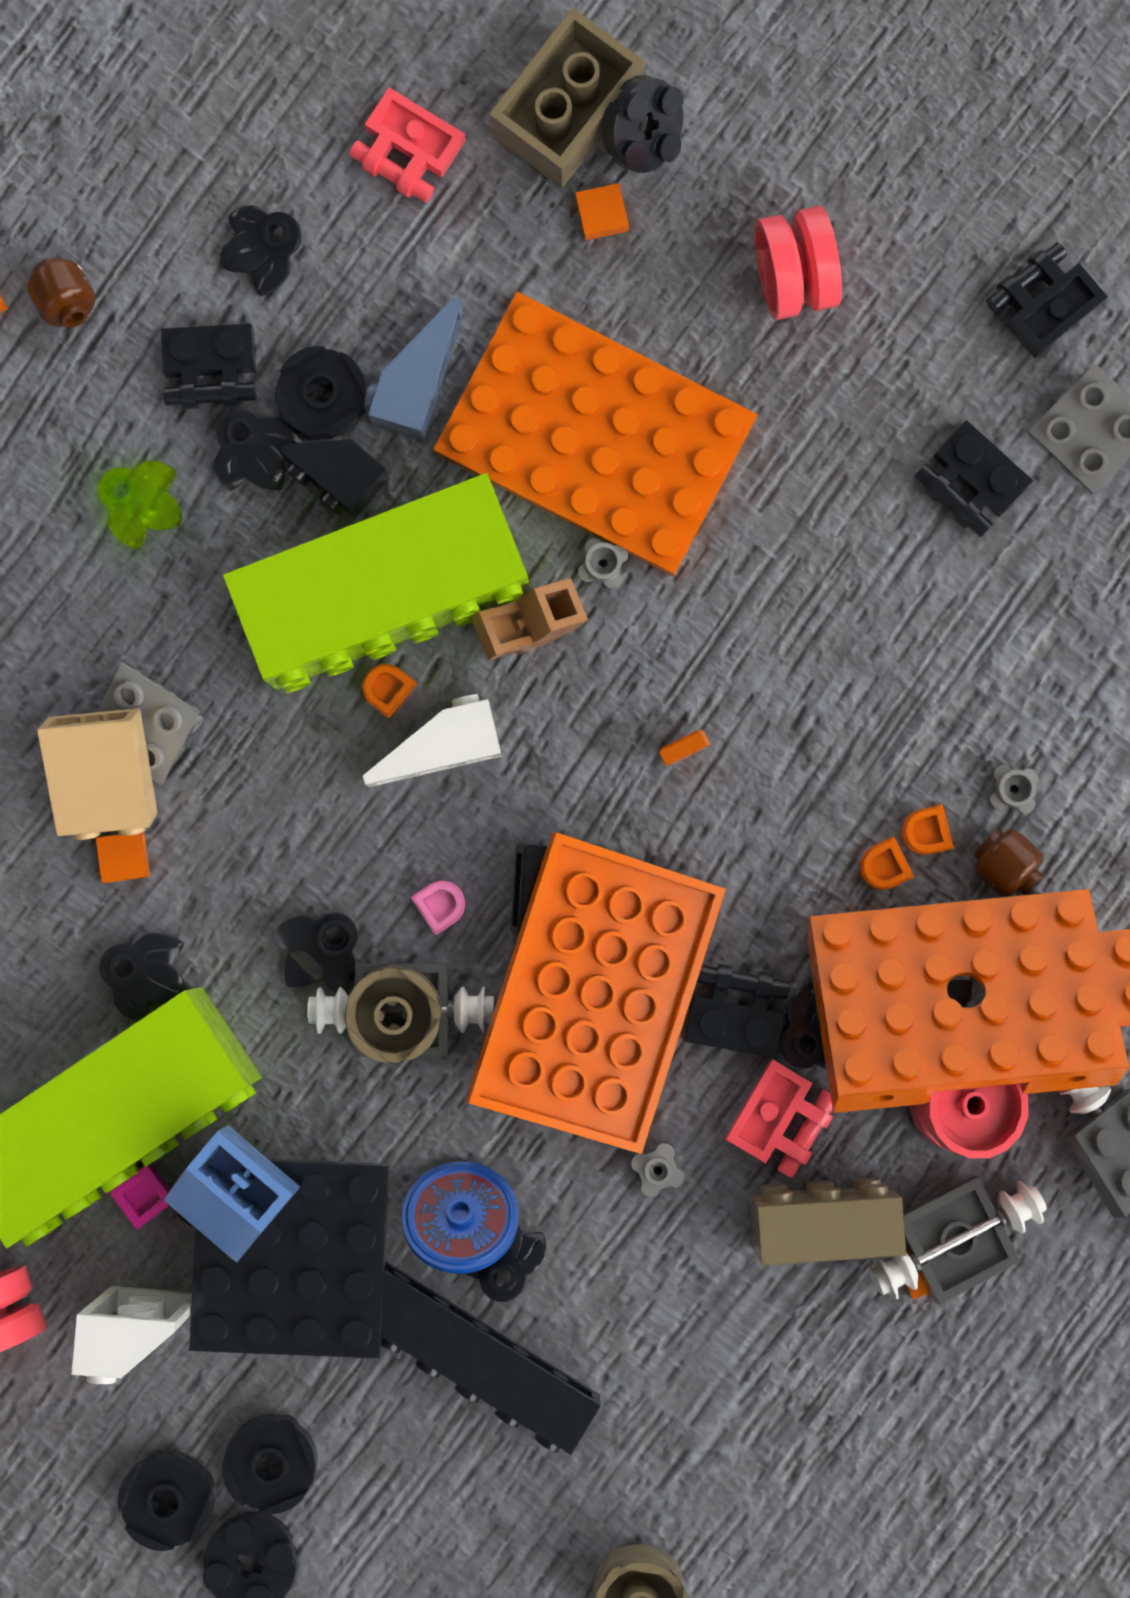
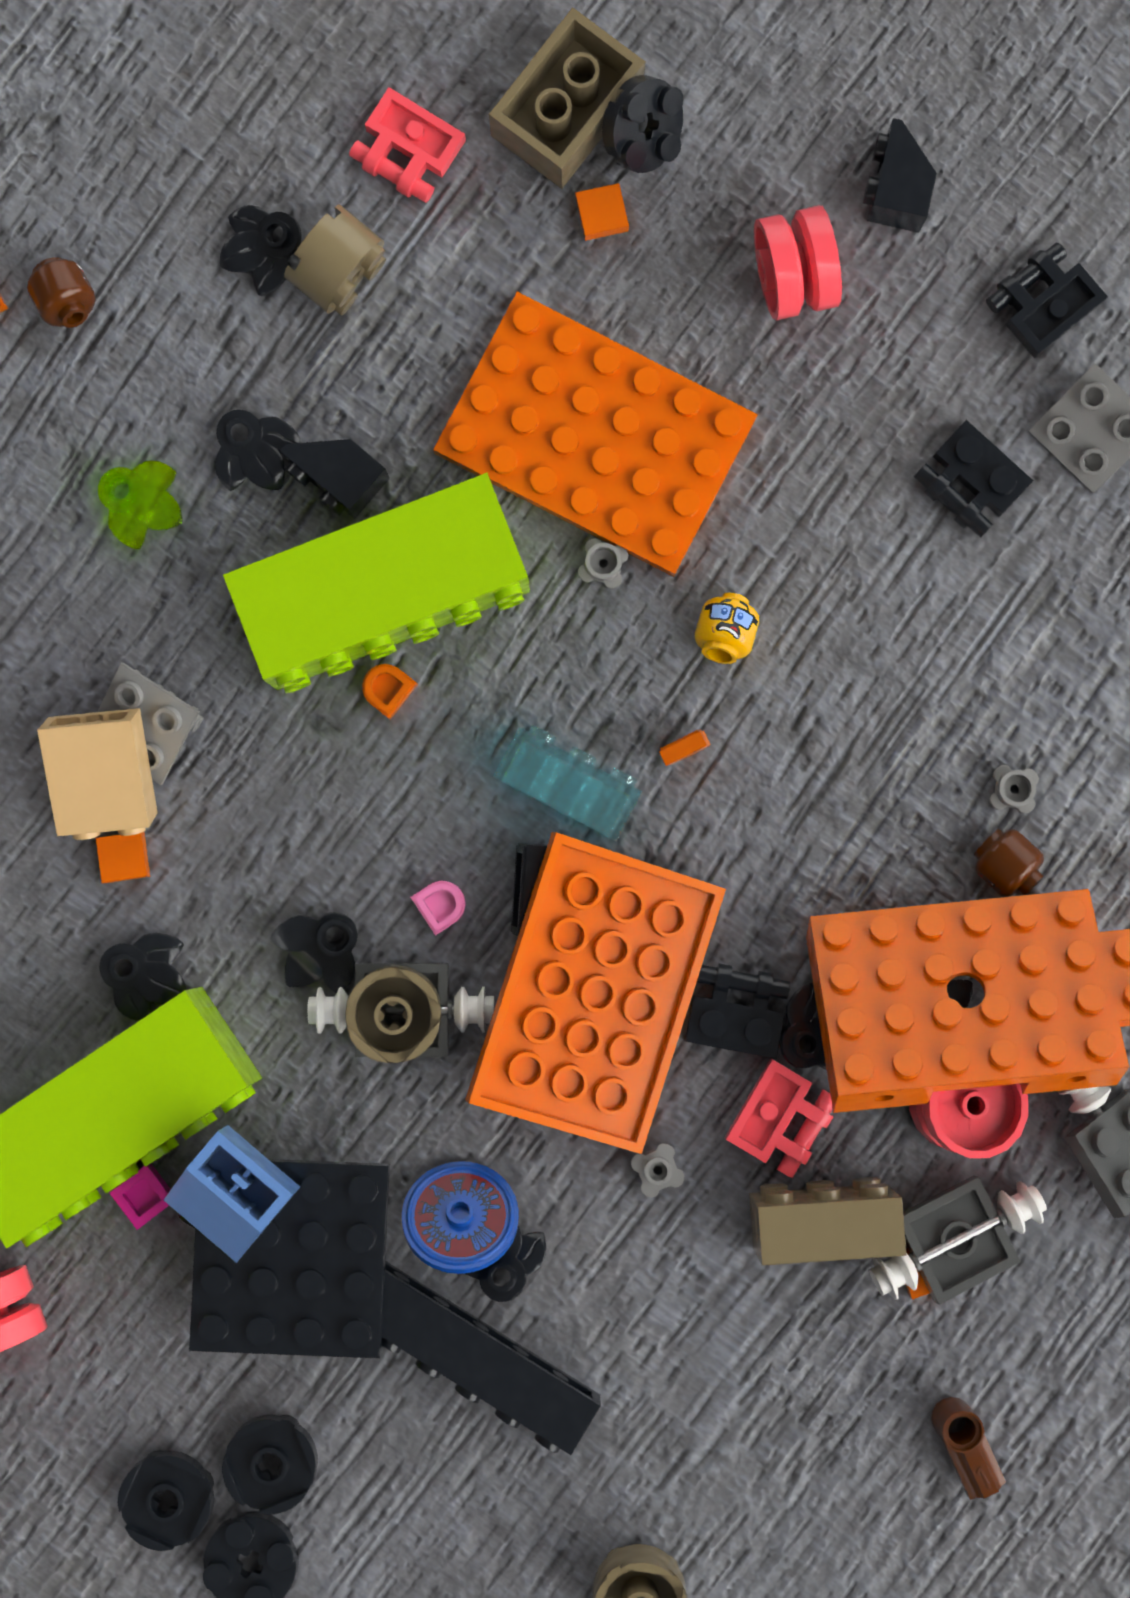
white slope [71,1286,192,1384] -> none
black plate [161,323,257,409] -> none
black plate [275,346,367,440] -> none
white slope [363,694,502,787] -> none
sand blue slope [364,298,463,441] -> none
medium nougat brick [471,578,588,660] -> none
orange tile [859,836,915,890] -> none
orange tile [901,804,954,855] -> none
none -> dark tan brick [284,204,386,316]
none -> clear light blue brick [493,725,642,842]
none -> yellow head [695,592,759,664]
none -> black slope [863,118,937,233]
none -> reddish brown piece [931,1397,1006,1500]

